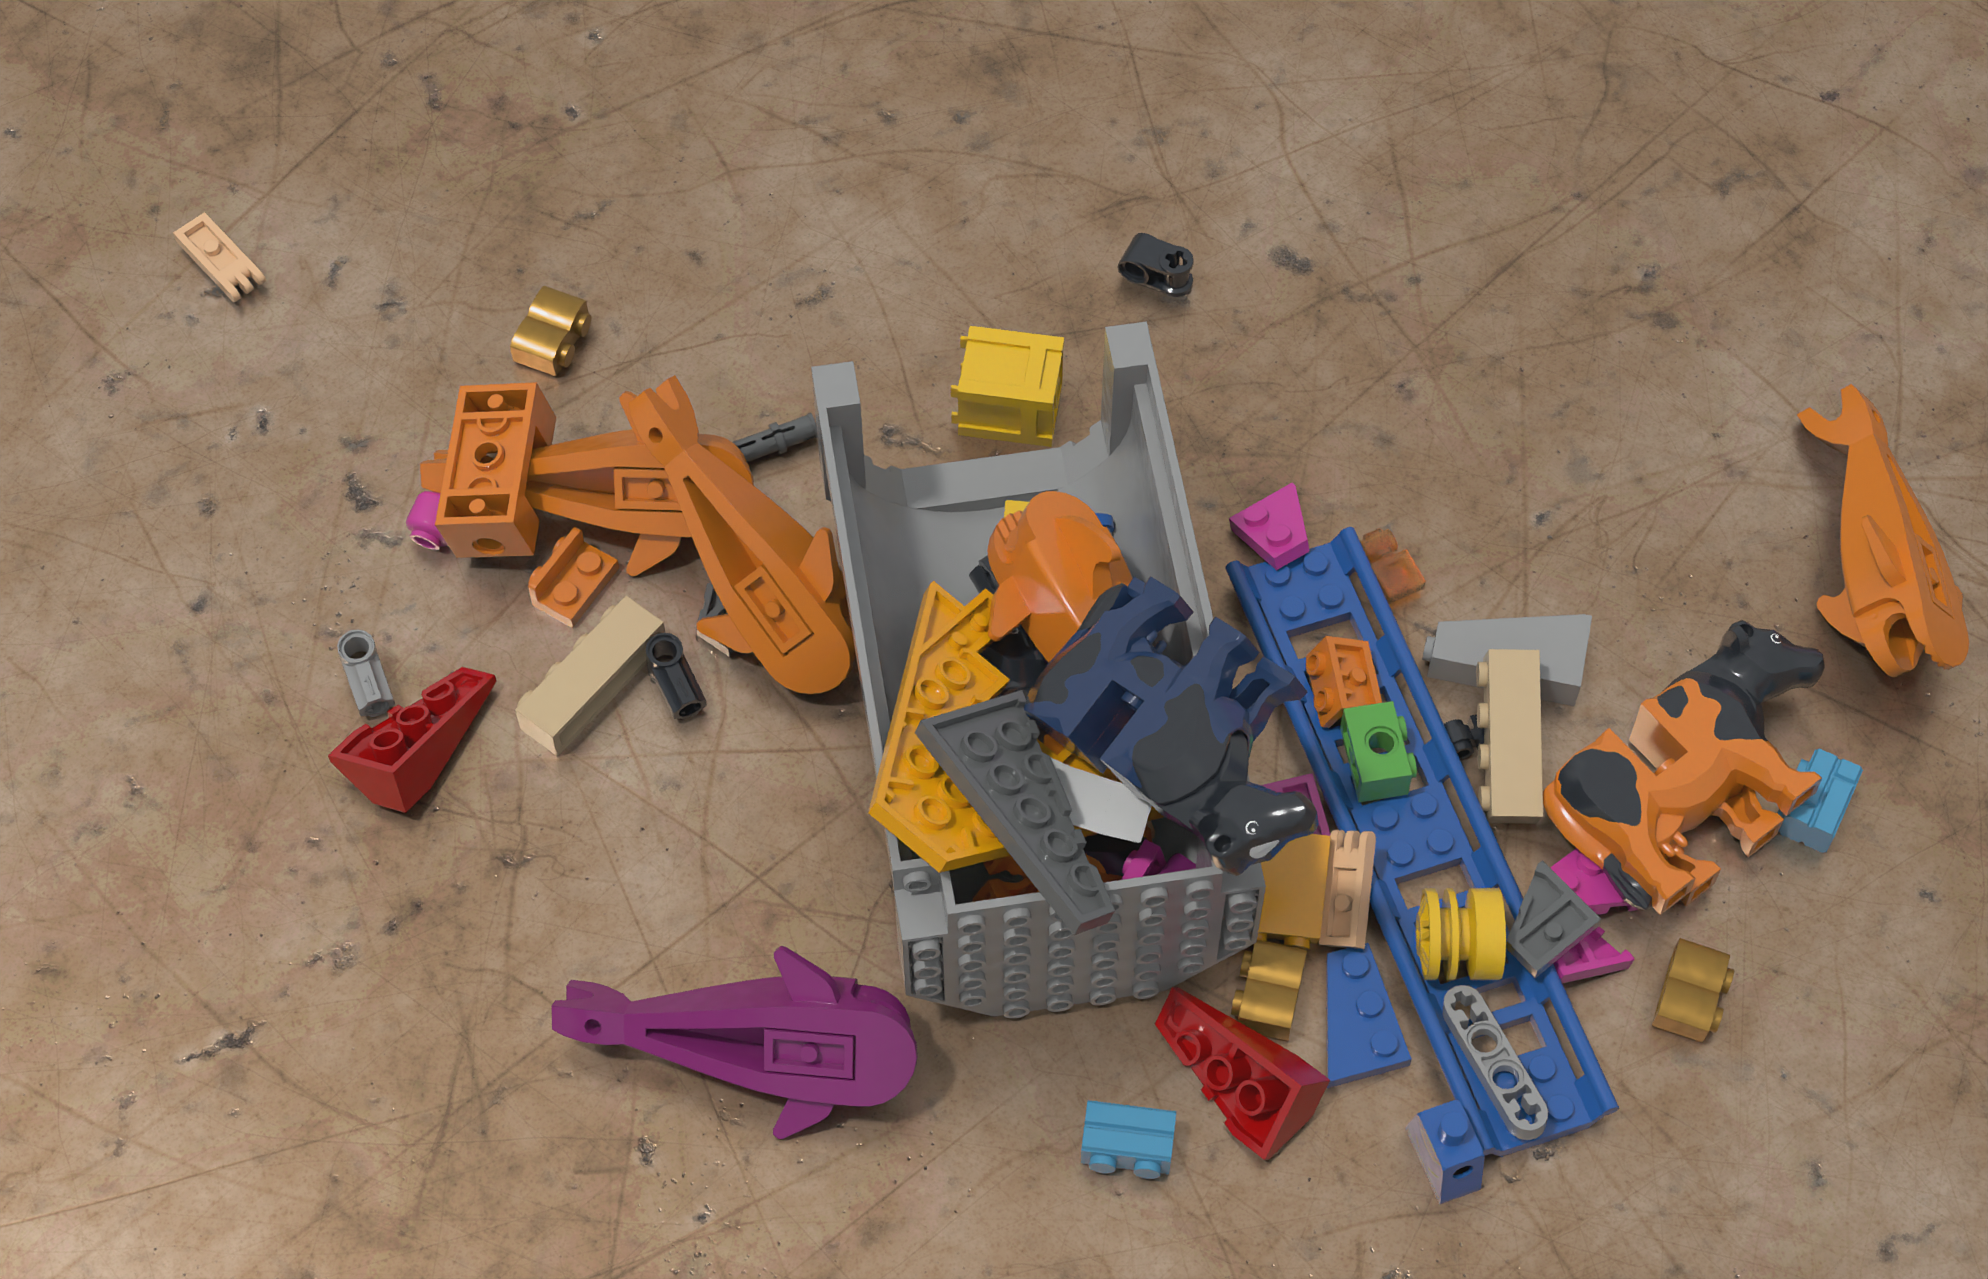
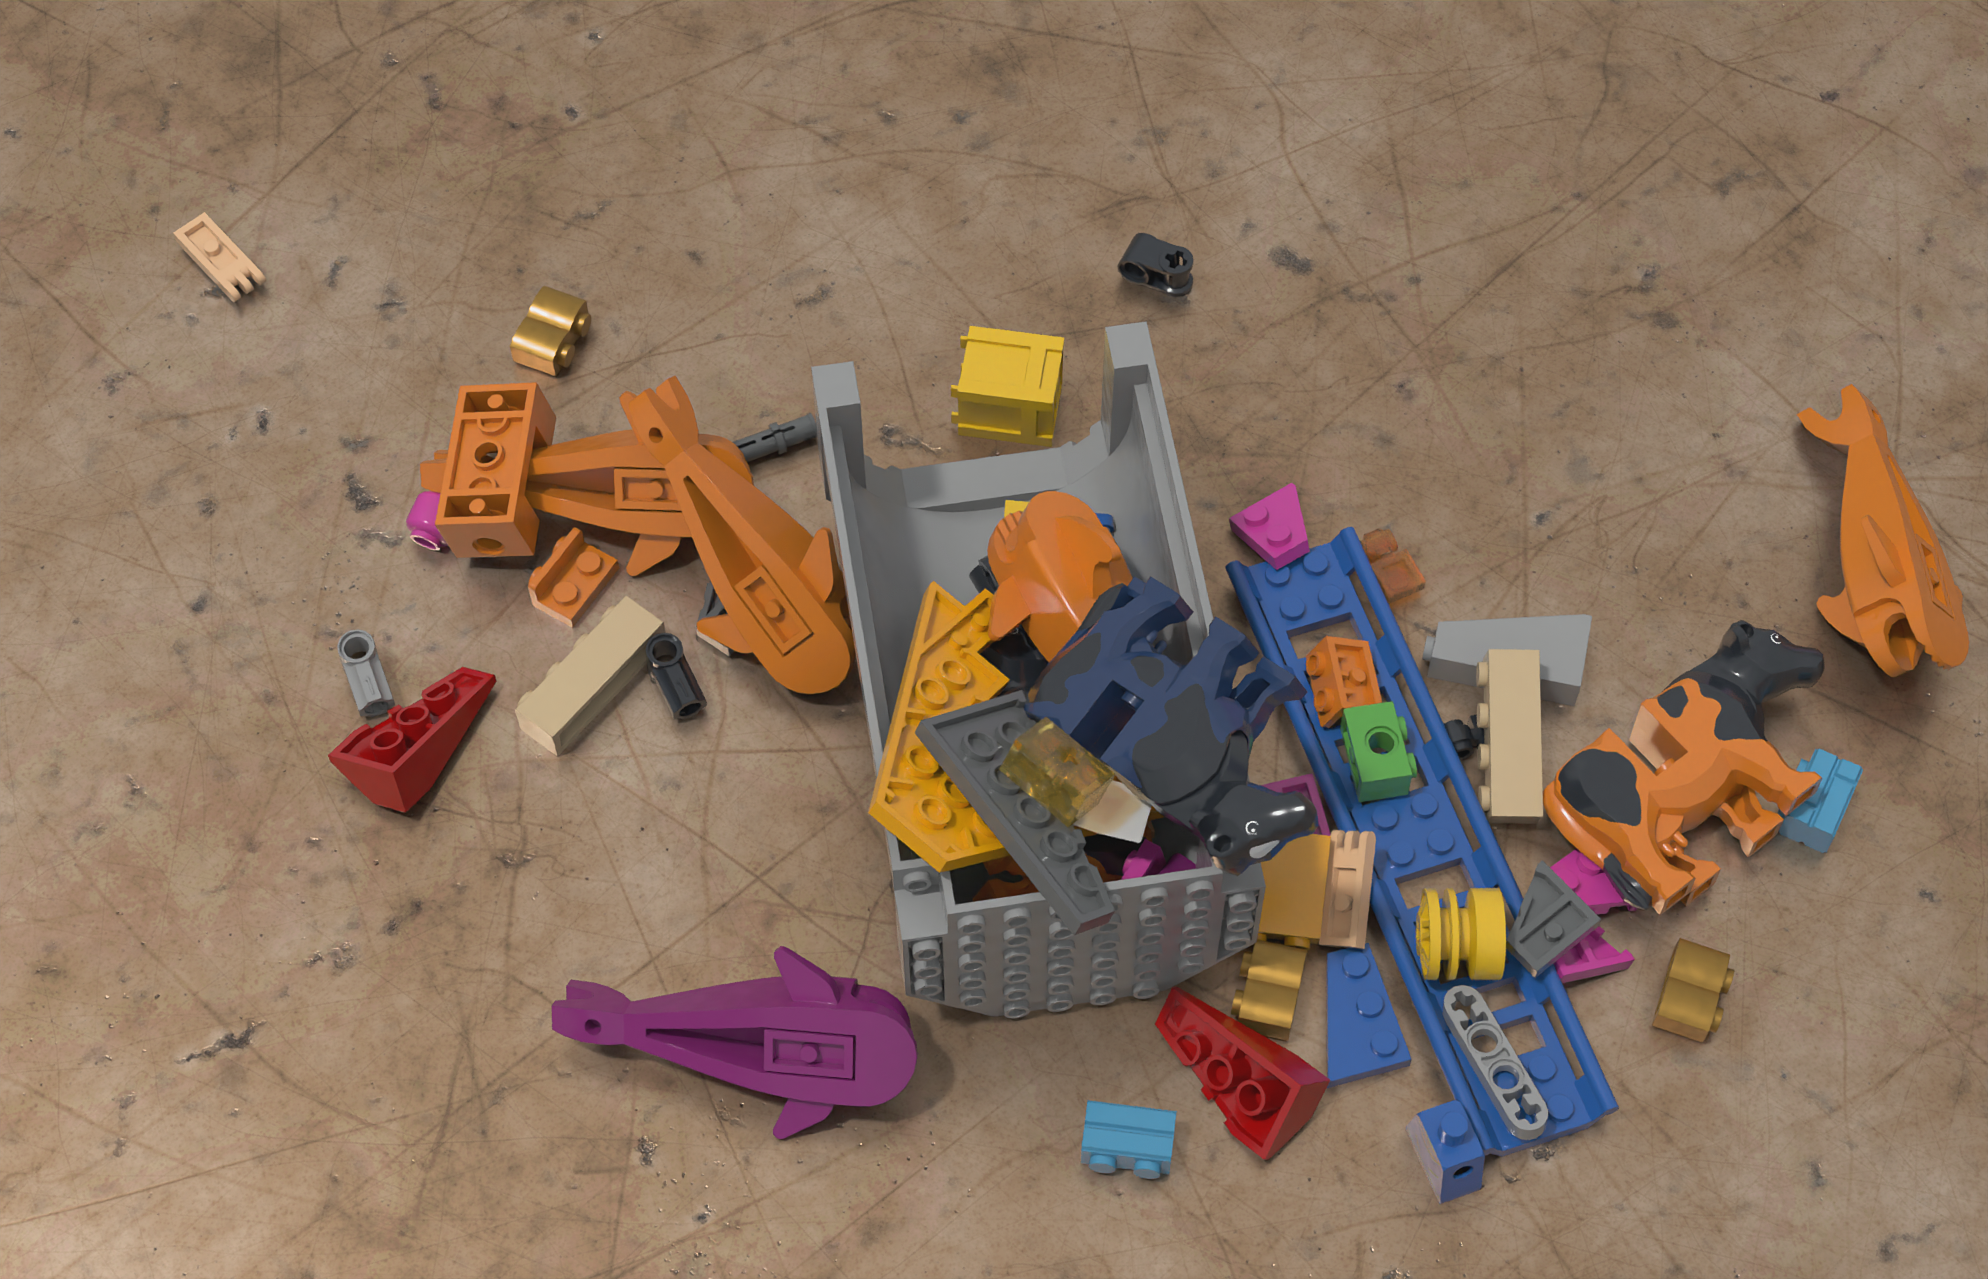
none -> clear yellow brick [999,717,1115,828]

